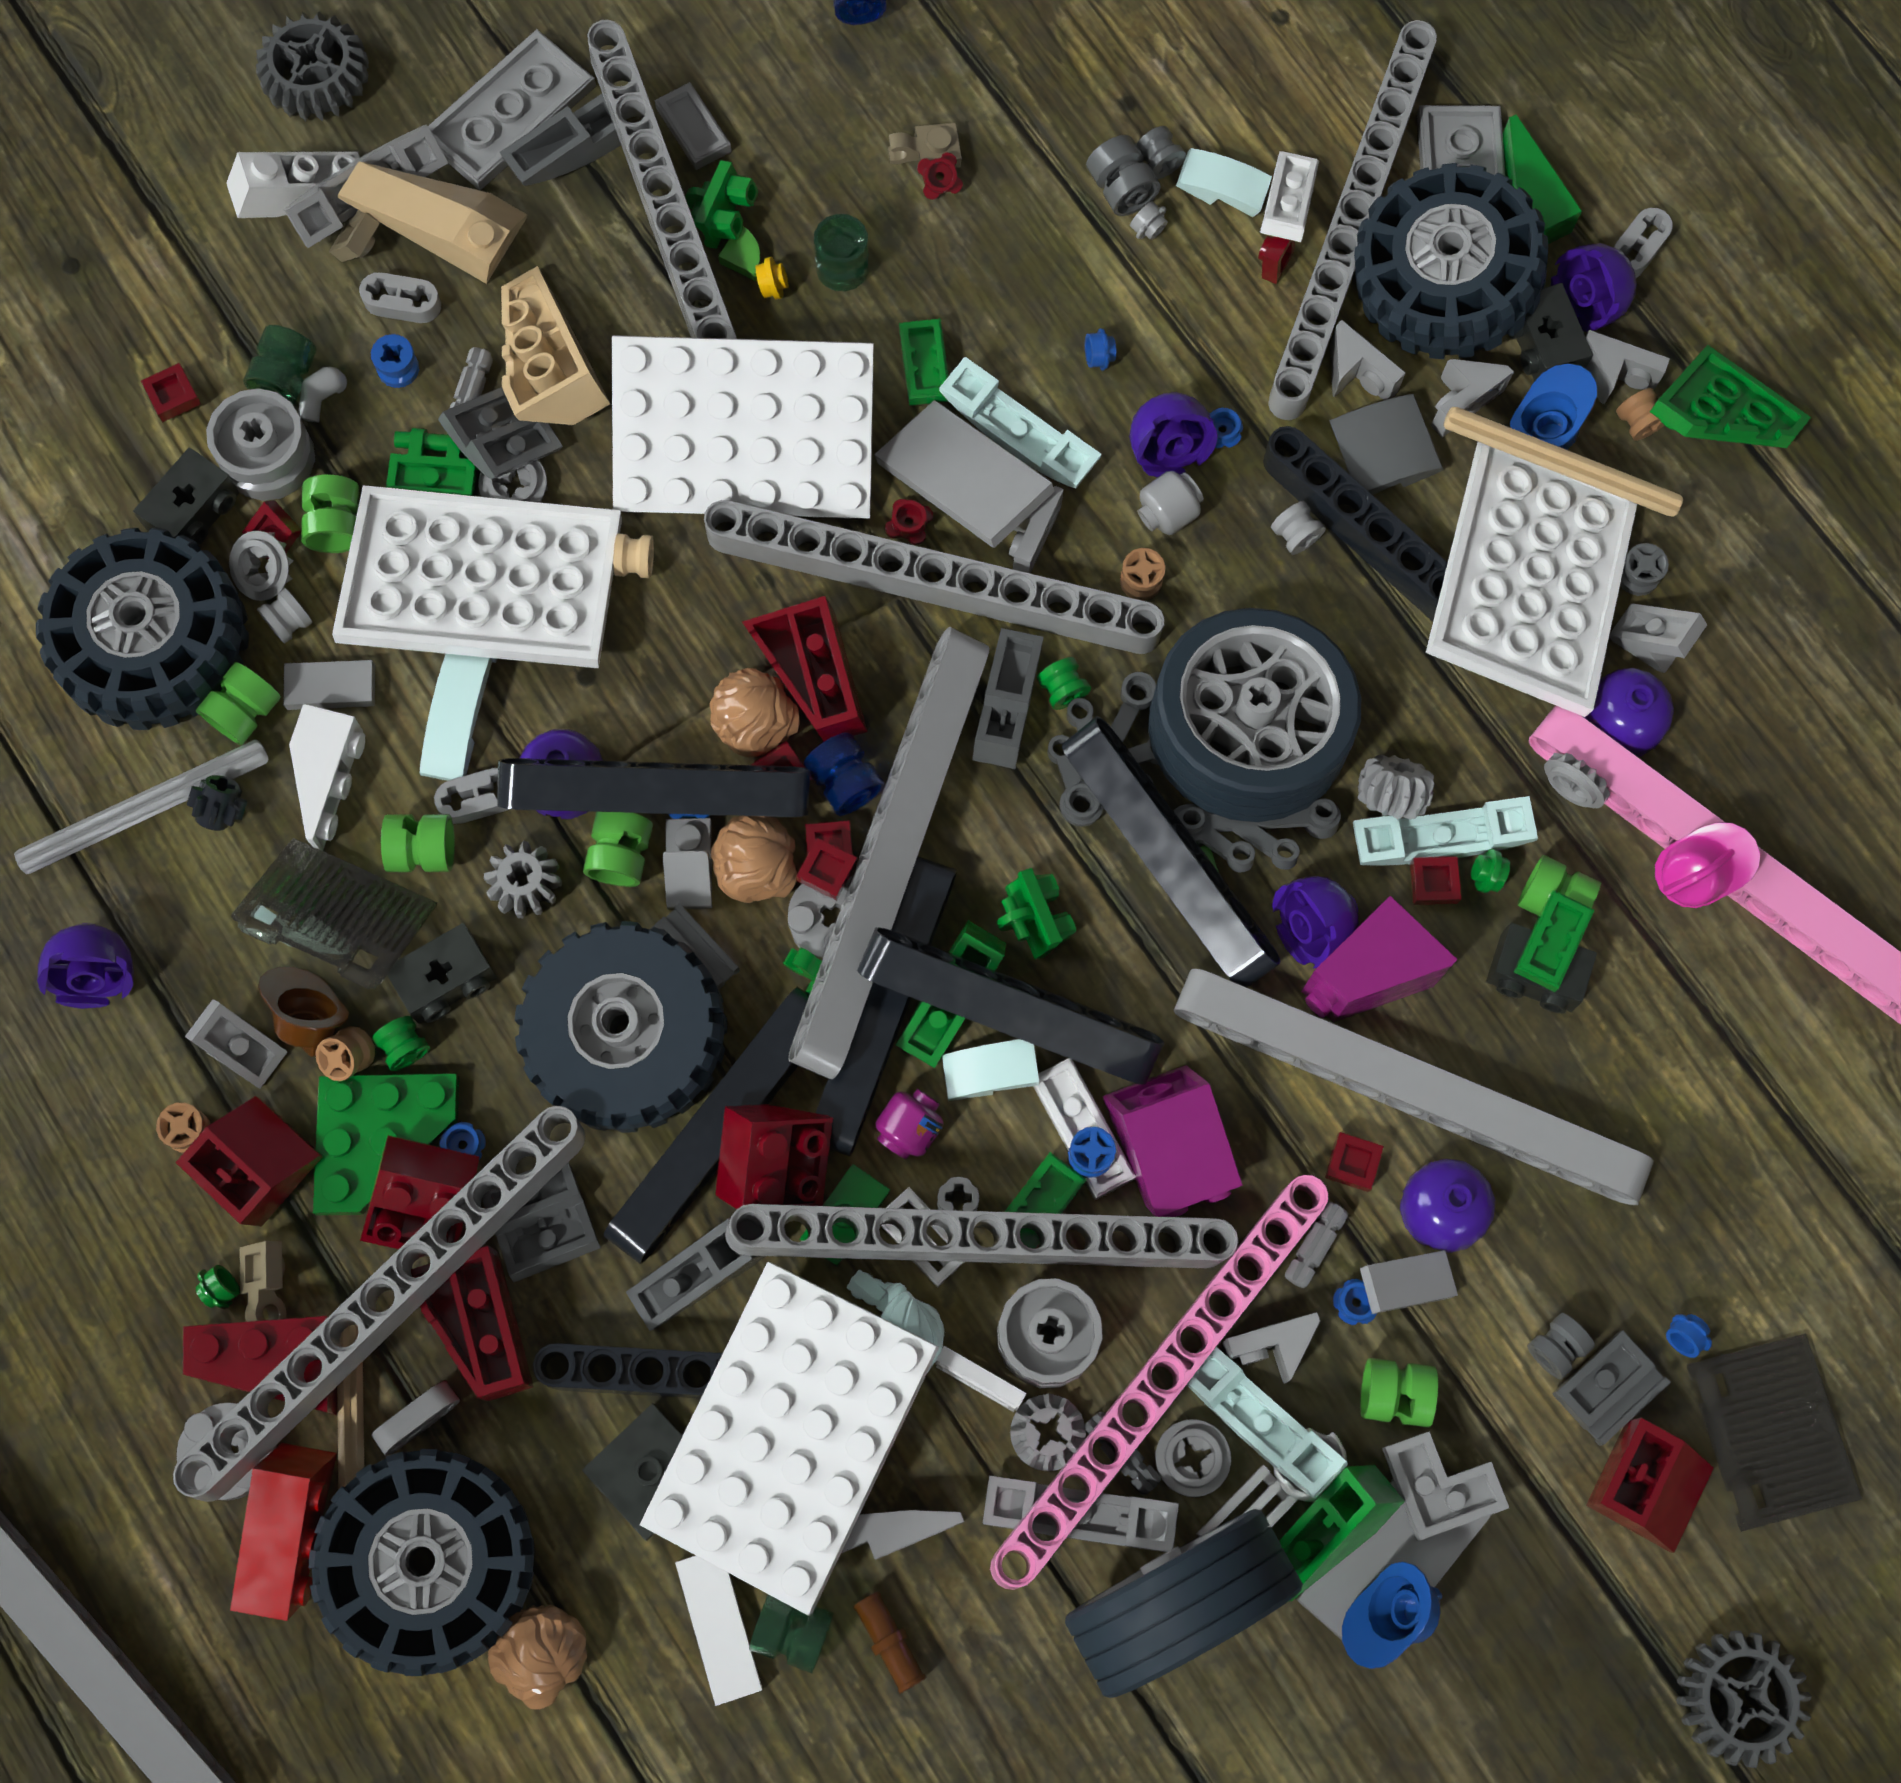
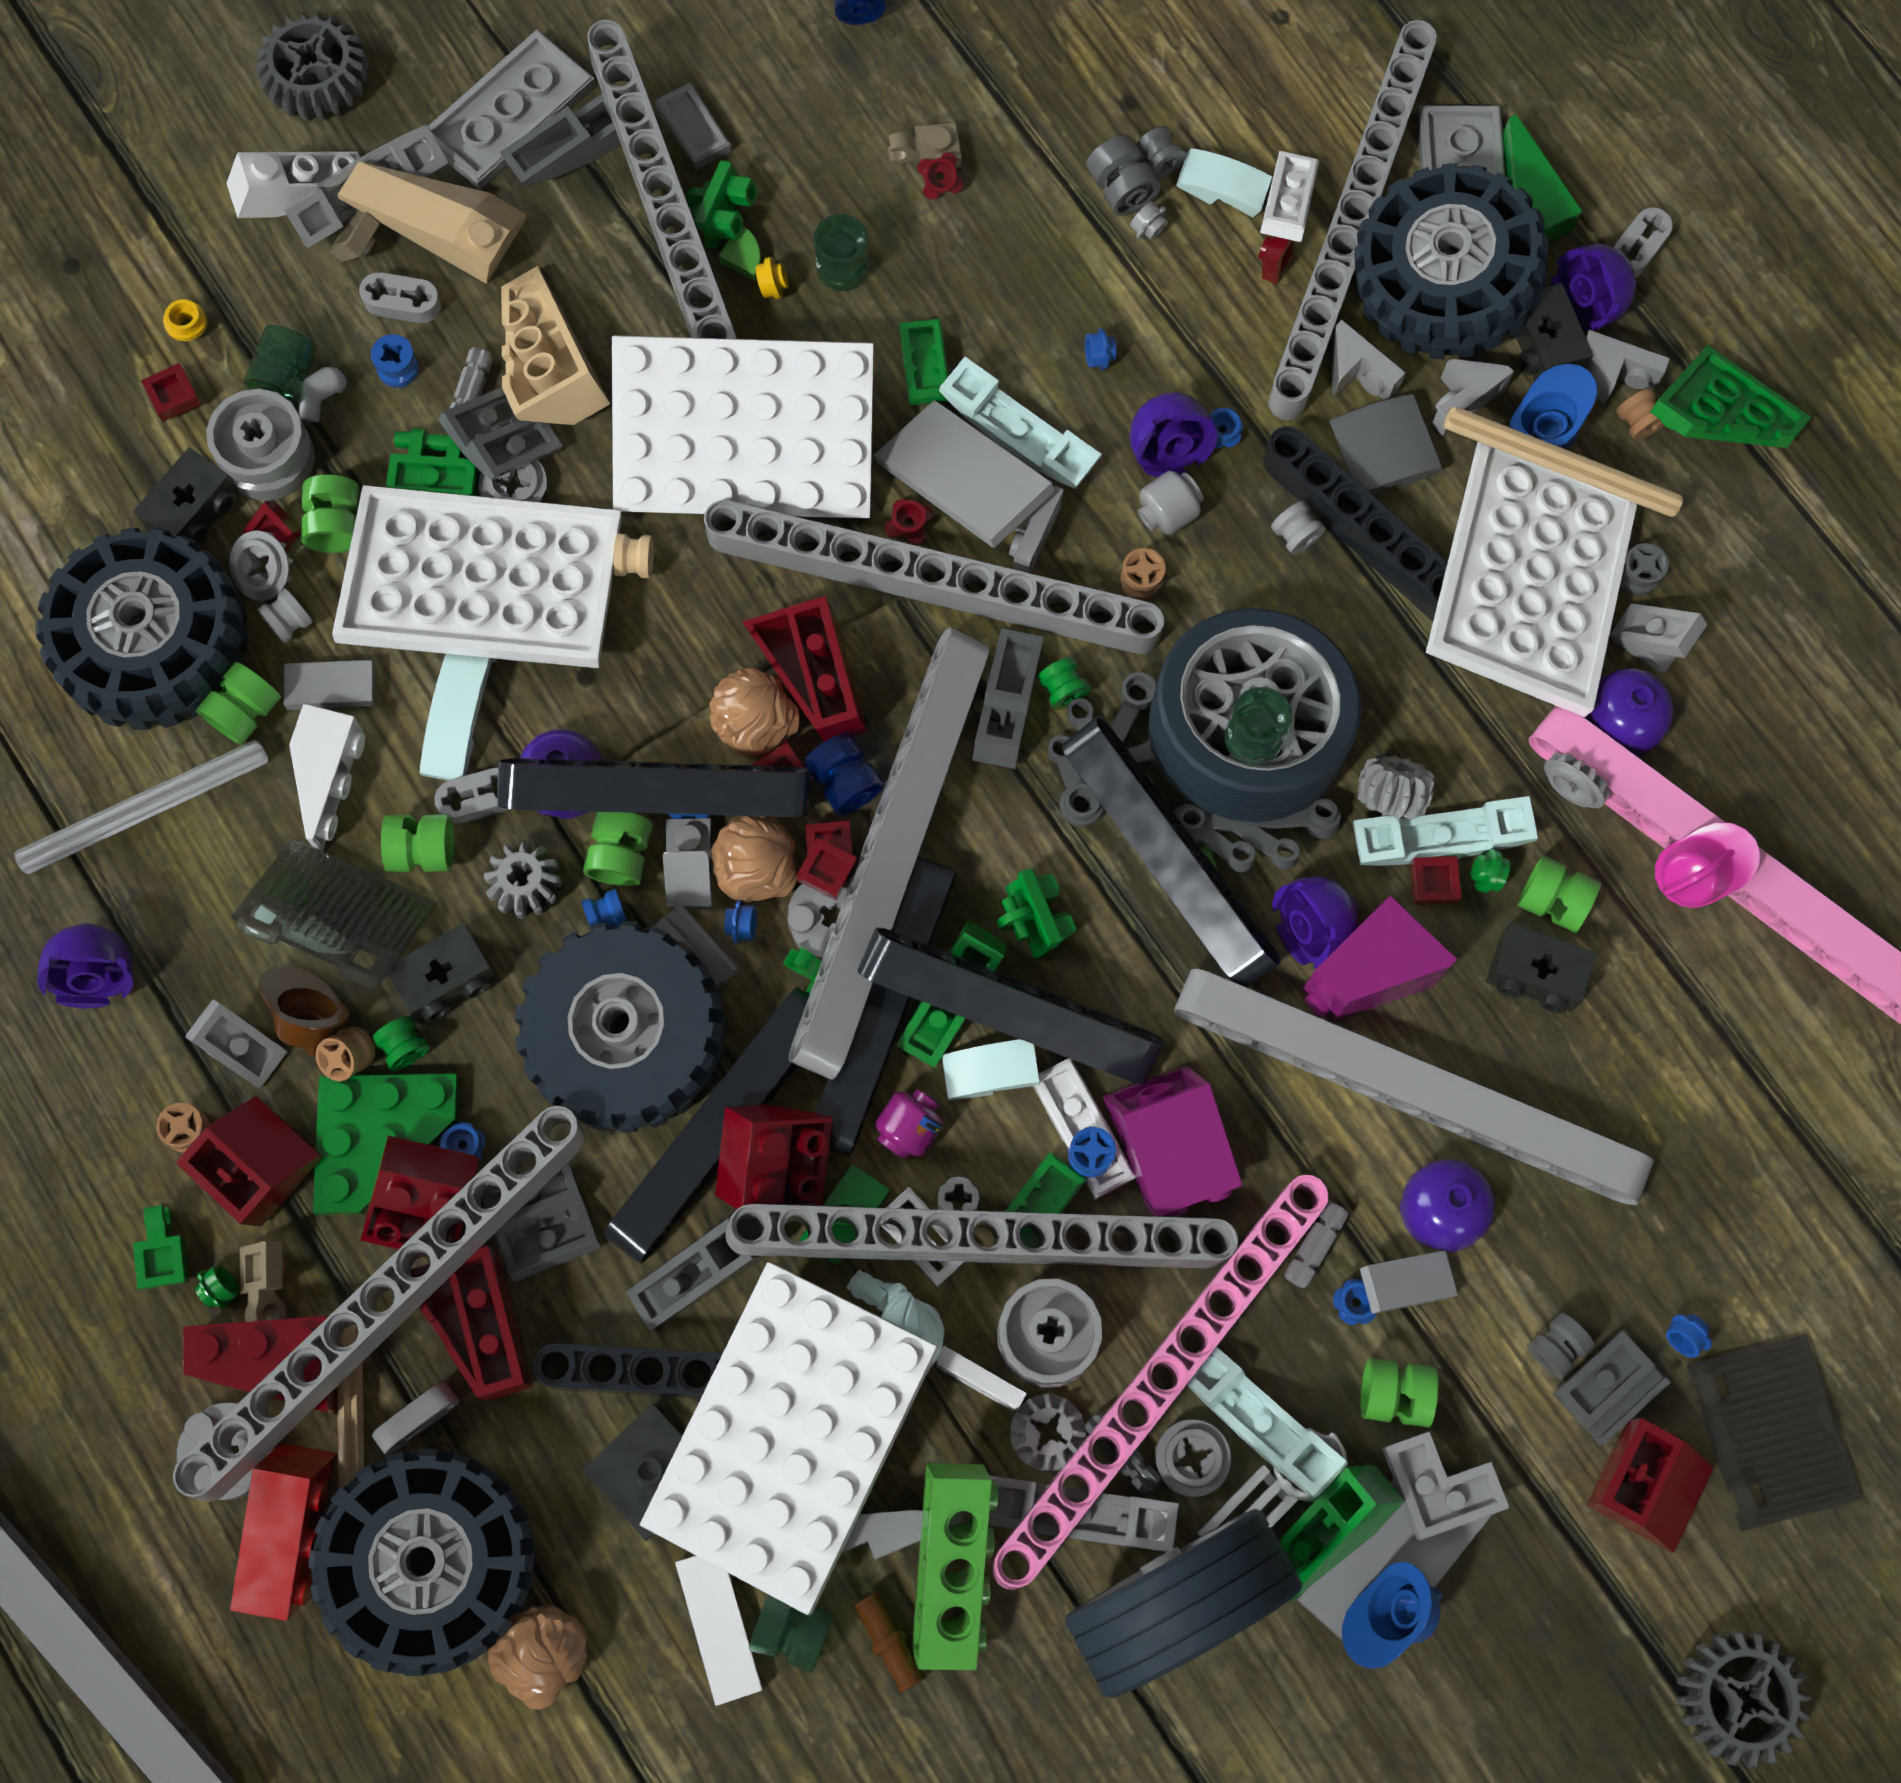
black gear [187,775,247,831] -> none
light grey slope [1222,1312,1320,1384] -> none
dark red plate [1325,1132,1384,1192] -> none
green plate [1513,890,1595,992] -> none
none -> green plate [133,1205,189,1290]
none -> yellow plate [163,299,207,342]
none -> blue wheel [581,889,627,928]
none -> blue plate [724,900,757,944]
none -> bright green brick [912,1463,998,1670]
none -> clear green wheel [1225,687,1292,765]

